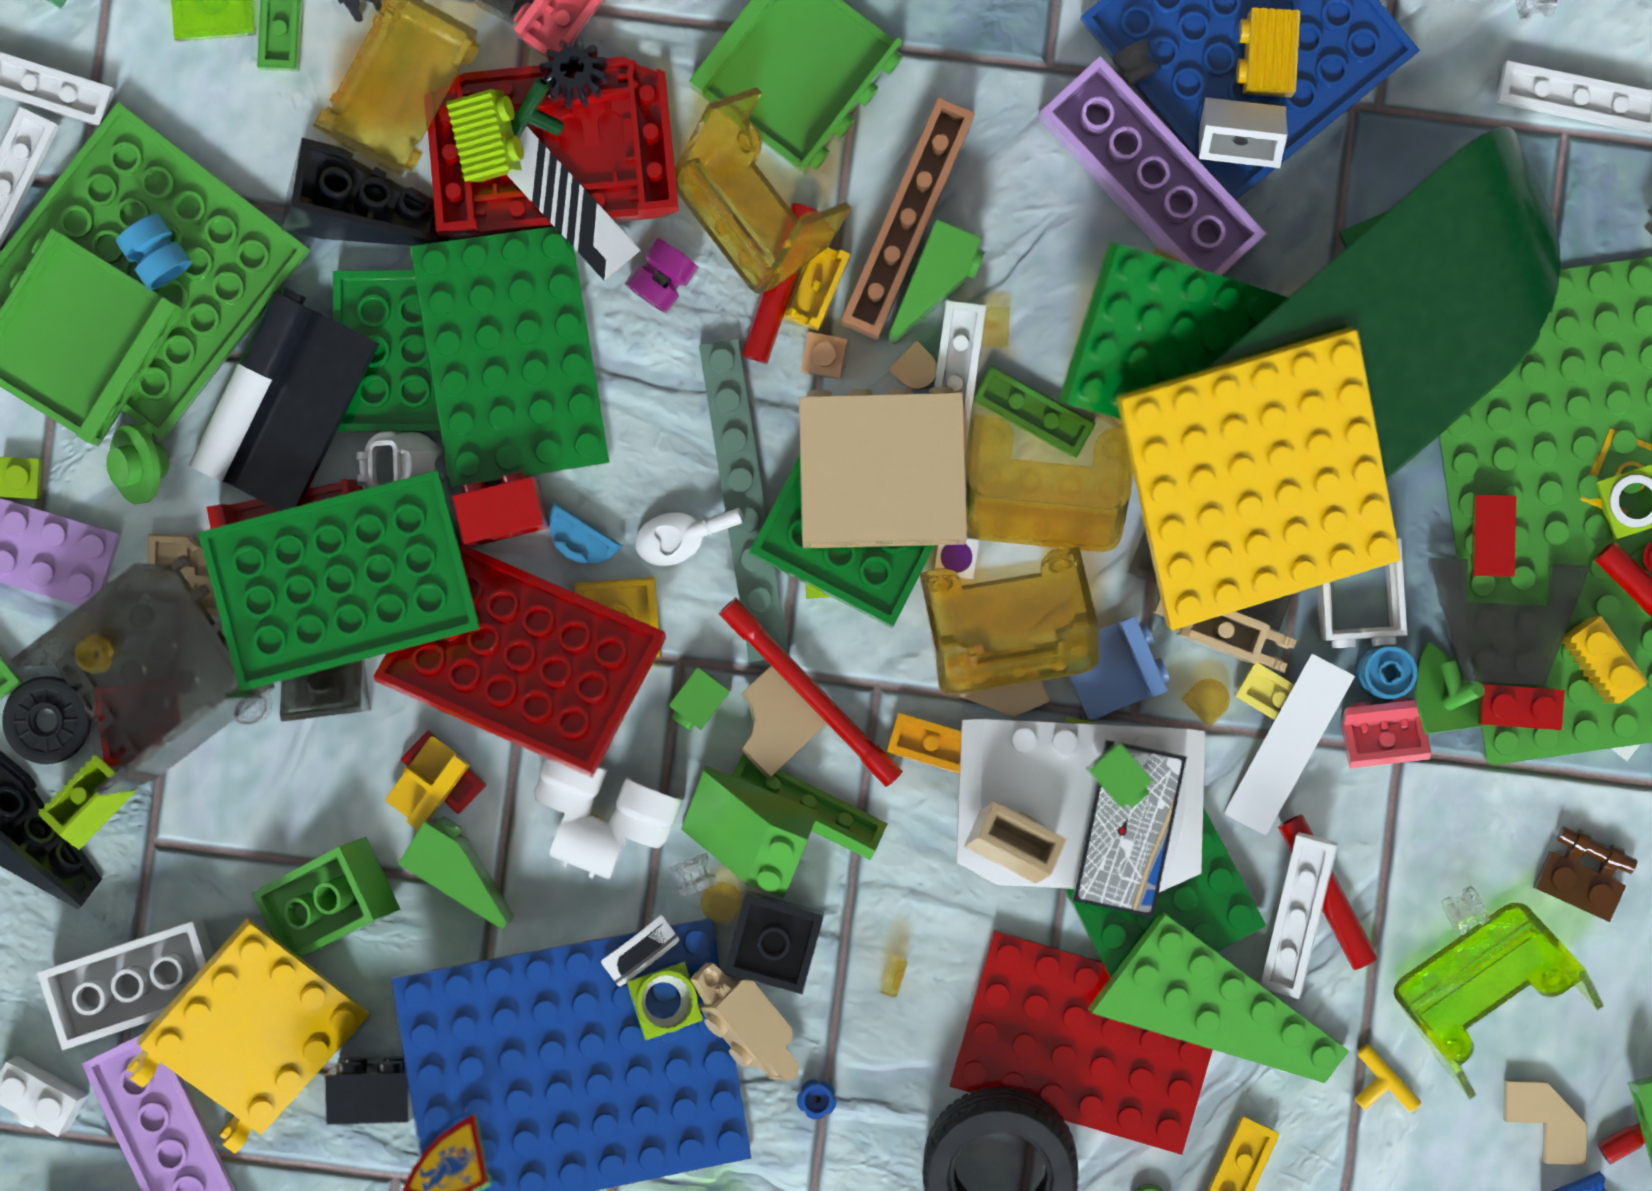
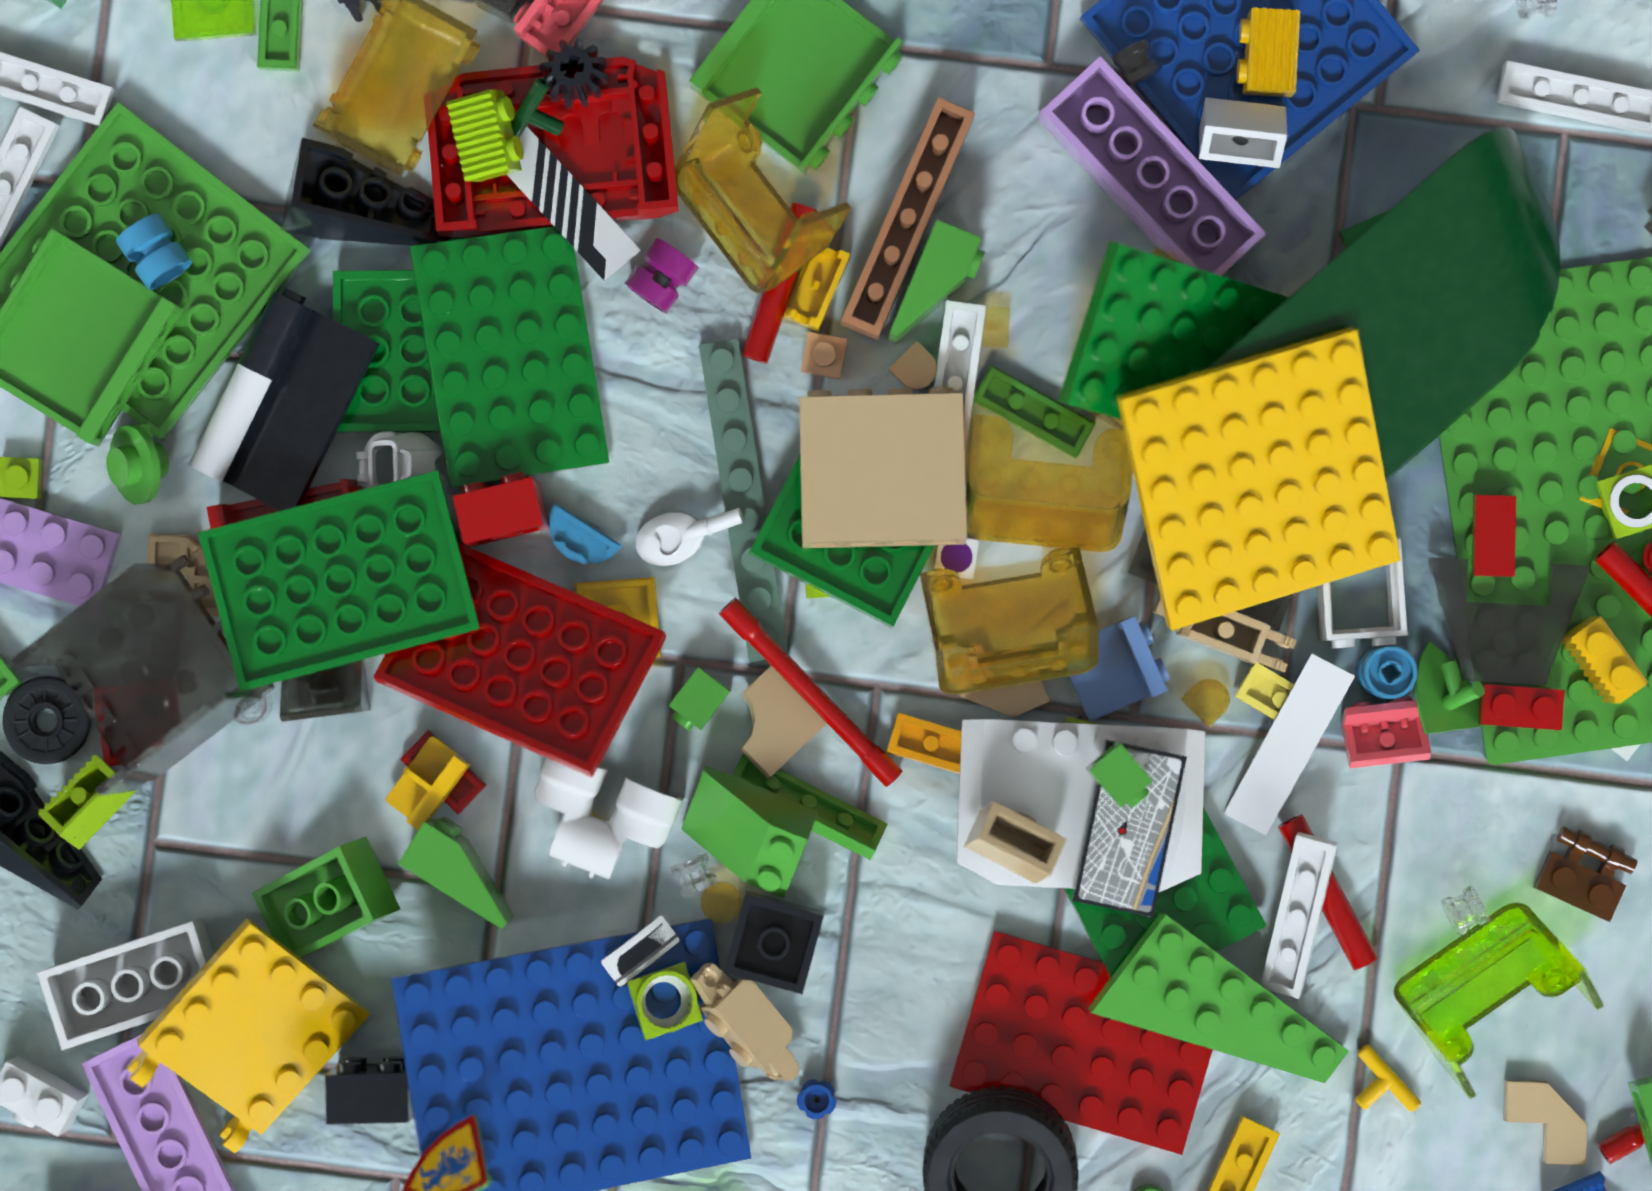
clear yellow plate [75,634,114,674] -> none
clear yellow tile [879,955,908,998] -> none

